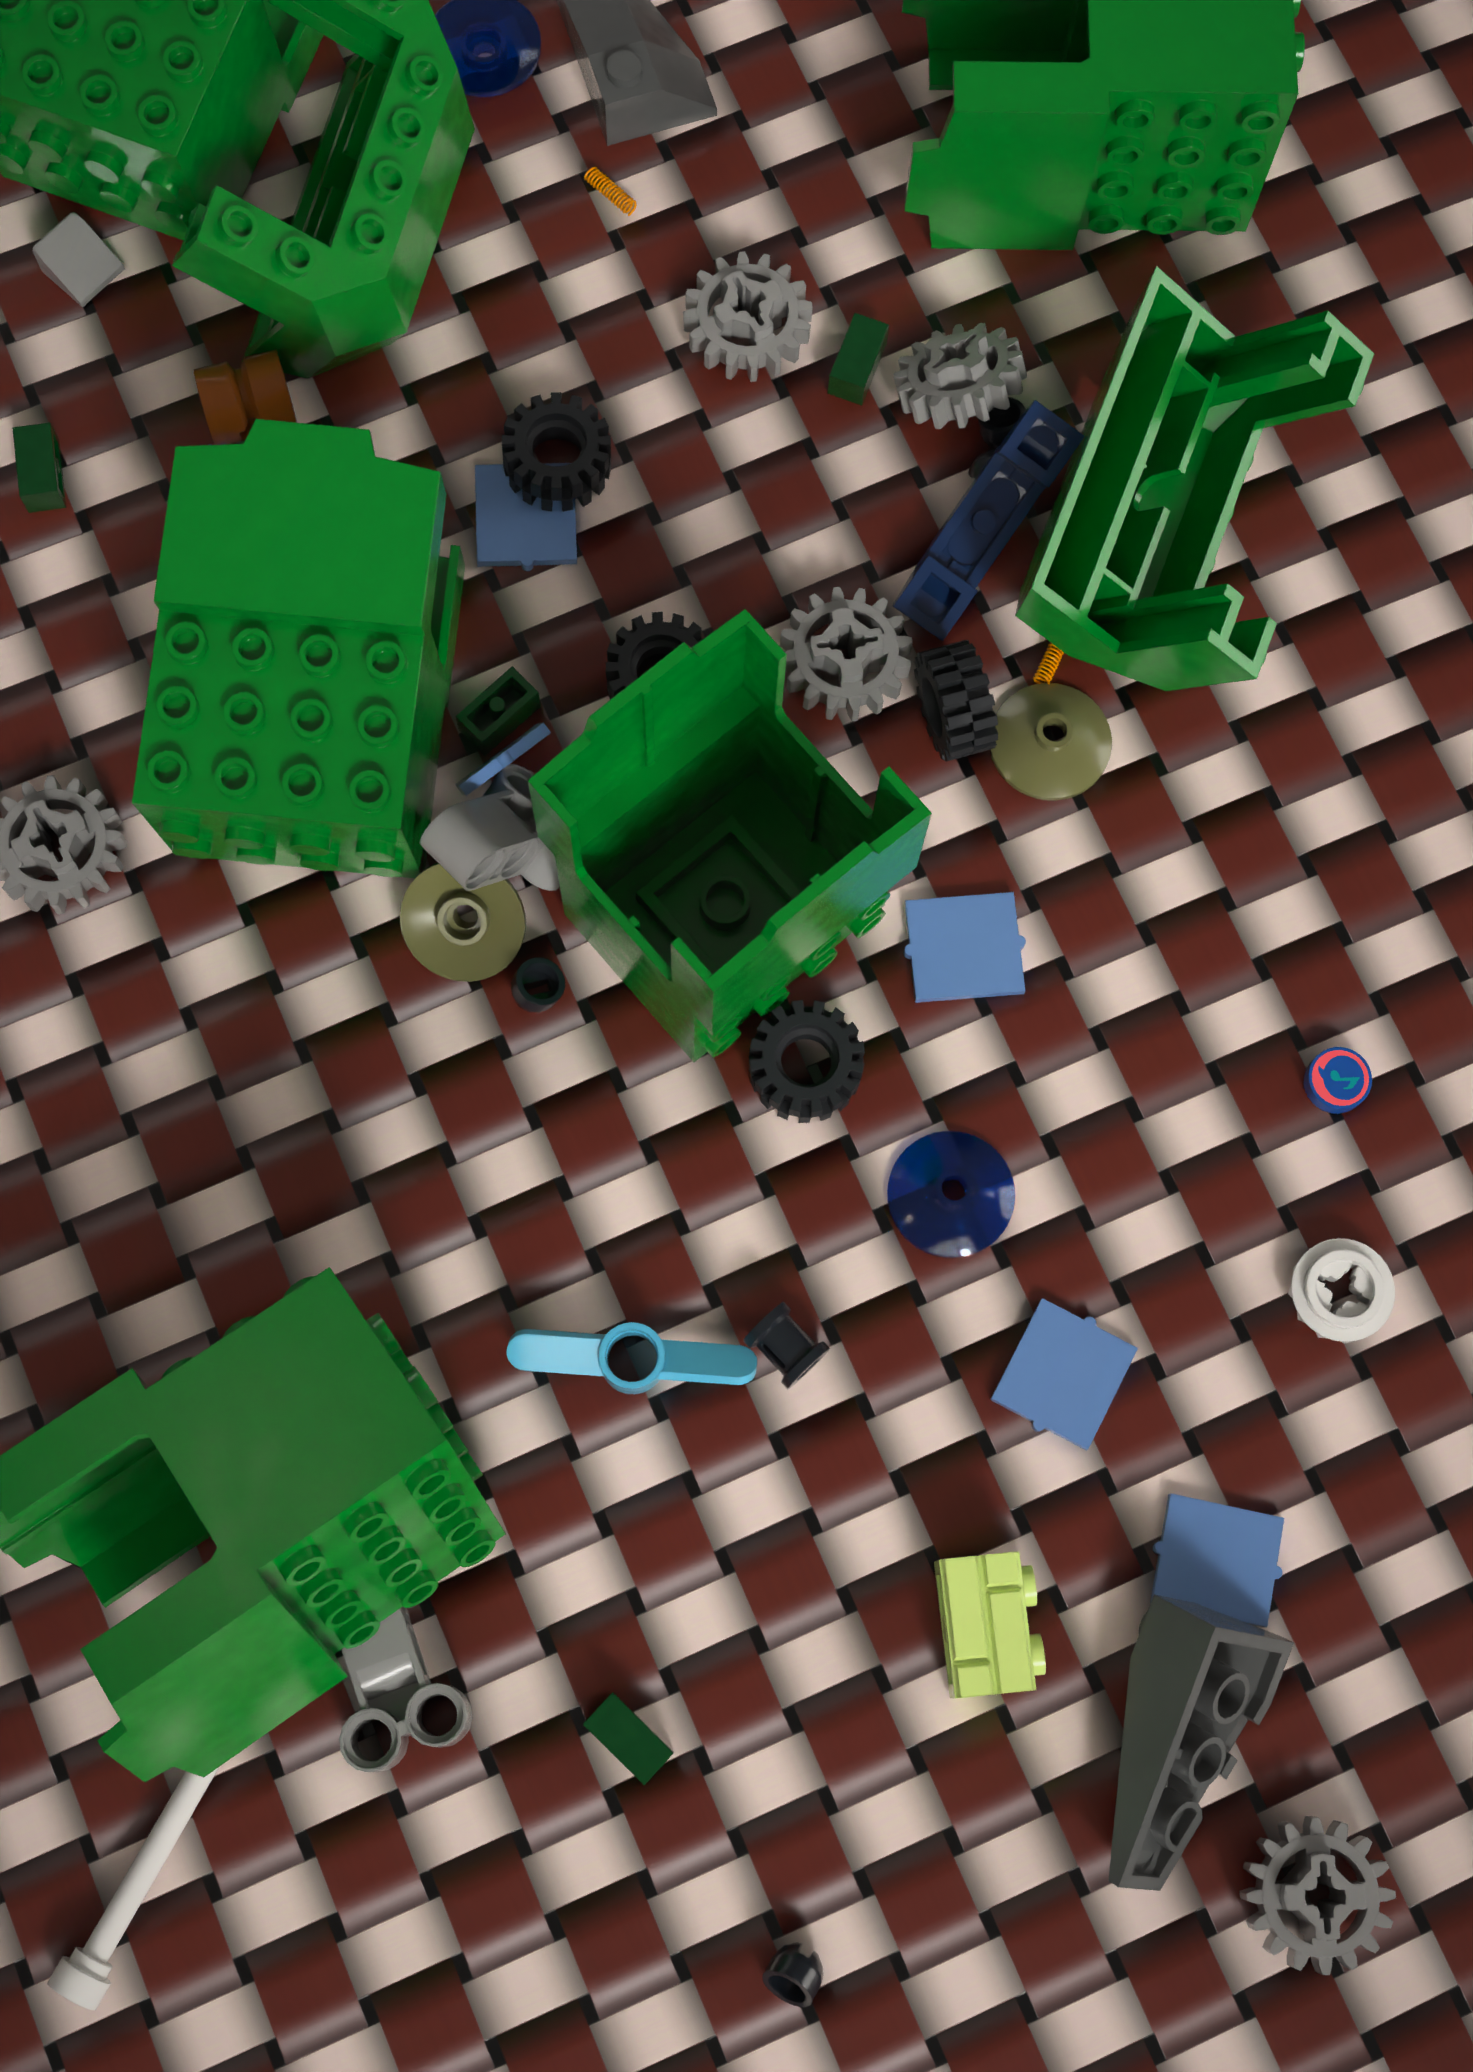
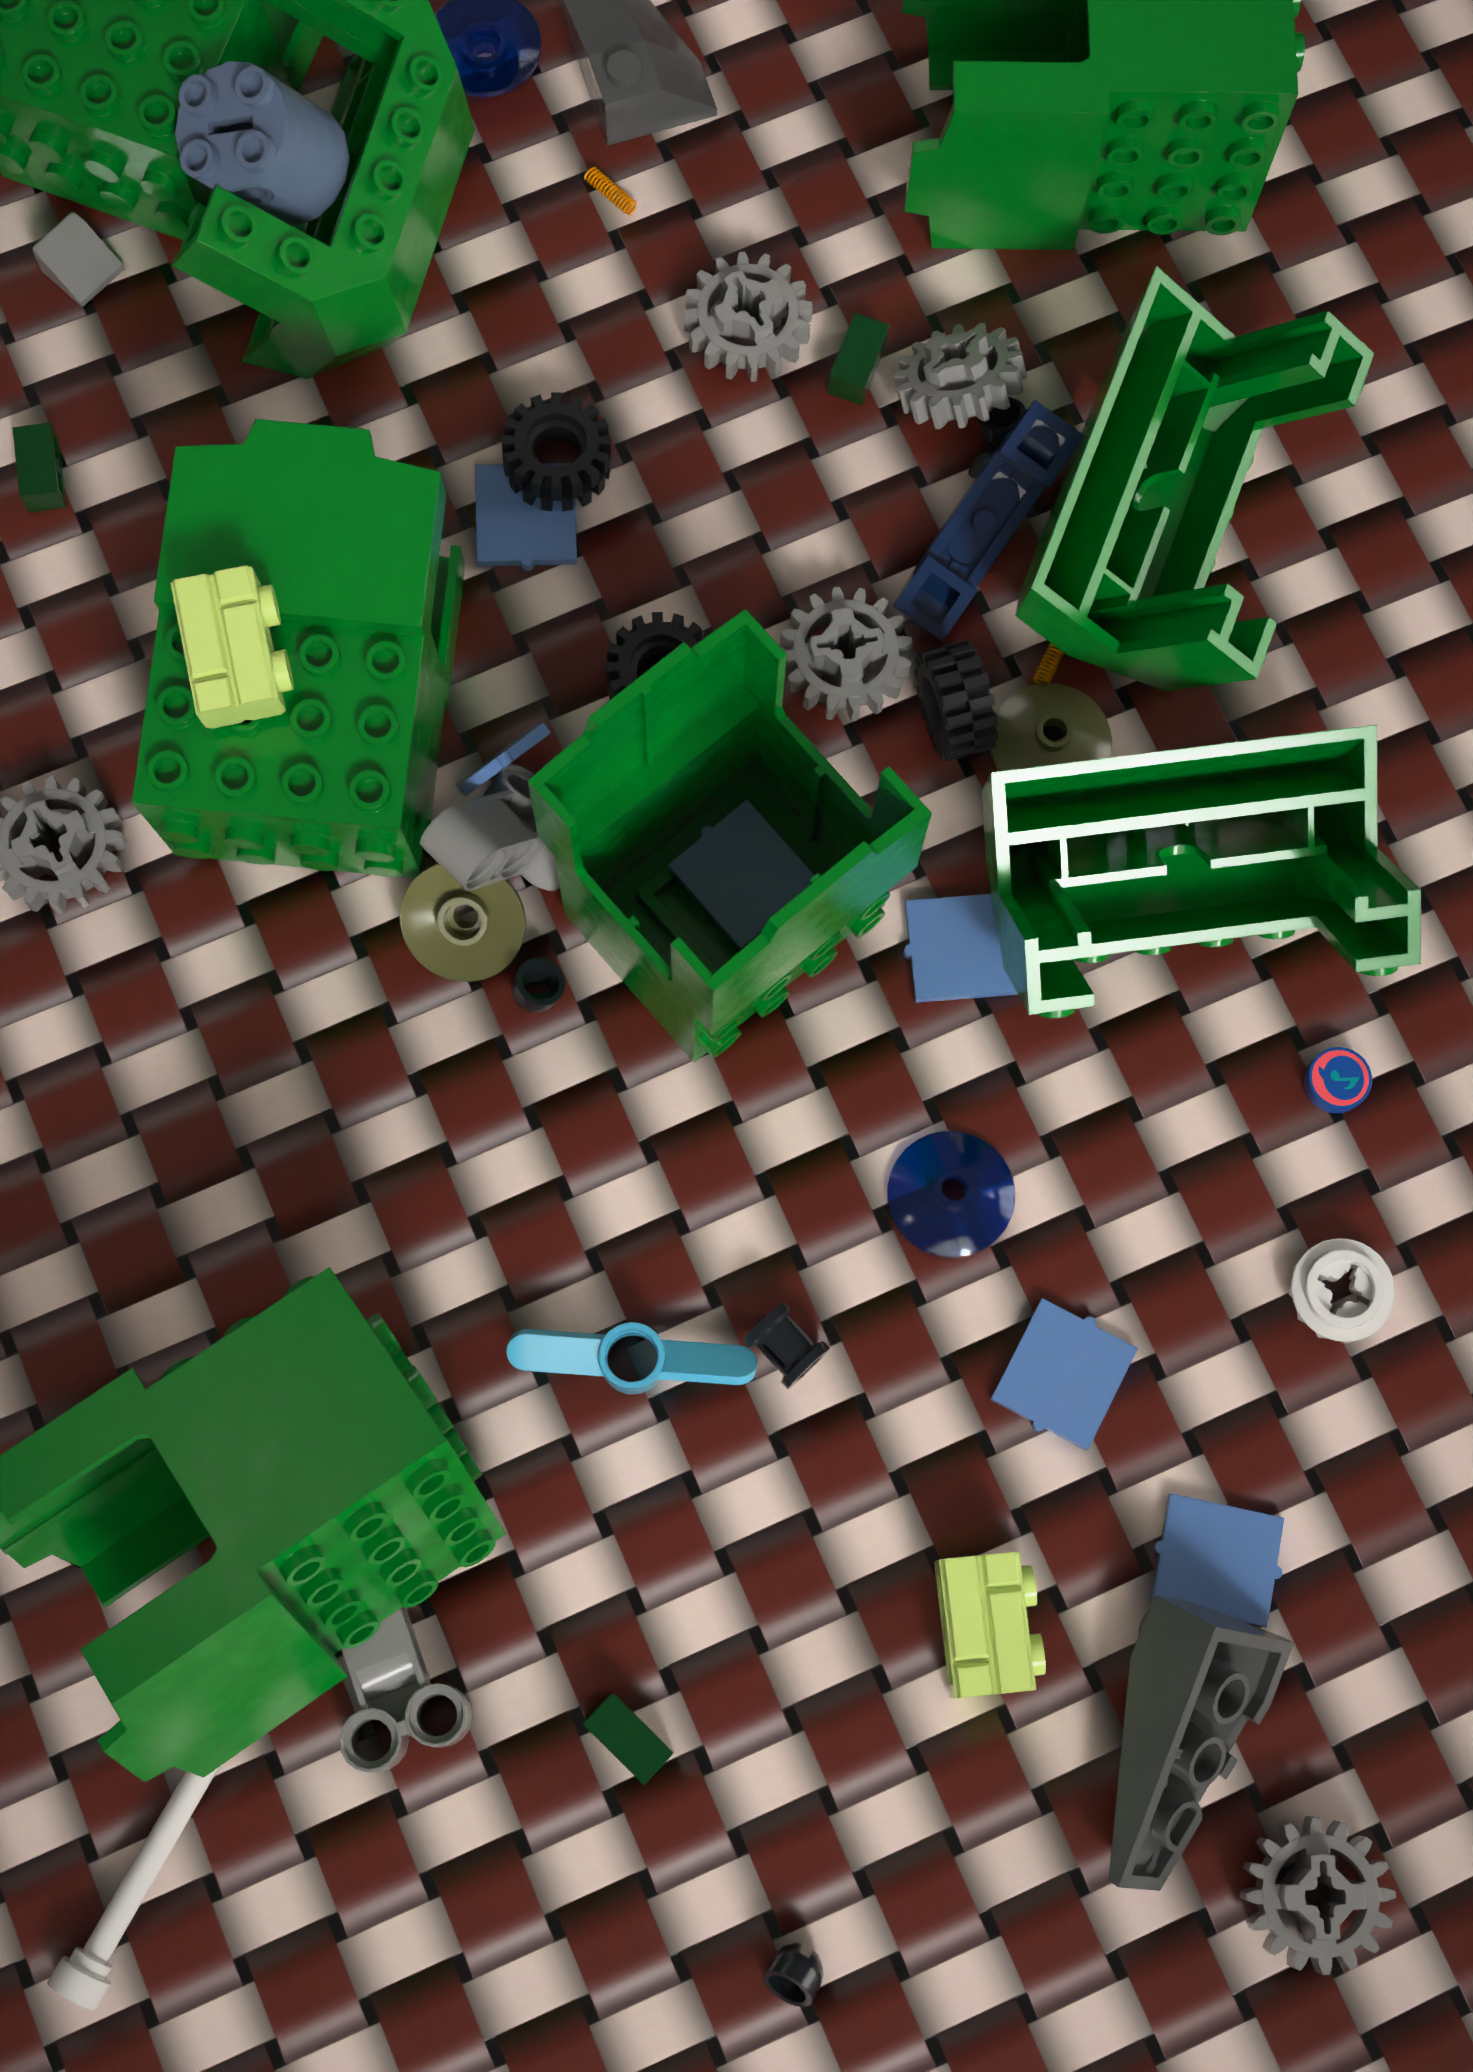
dark orange wheel [194,349,297,445] -> none
dark green piece [455,666,541,756] -> none
black tyre [748,1000,865,1123] -> none
none -> yellowish green brick [170,565,294,729]
none -> sand blue cylinder [175,61,349,226]
none -> medium blue piece [667,799,815,951]
none -> green wedge [982,724,1421,1018]

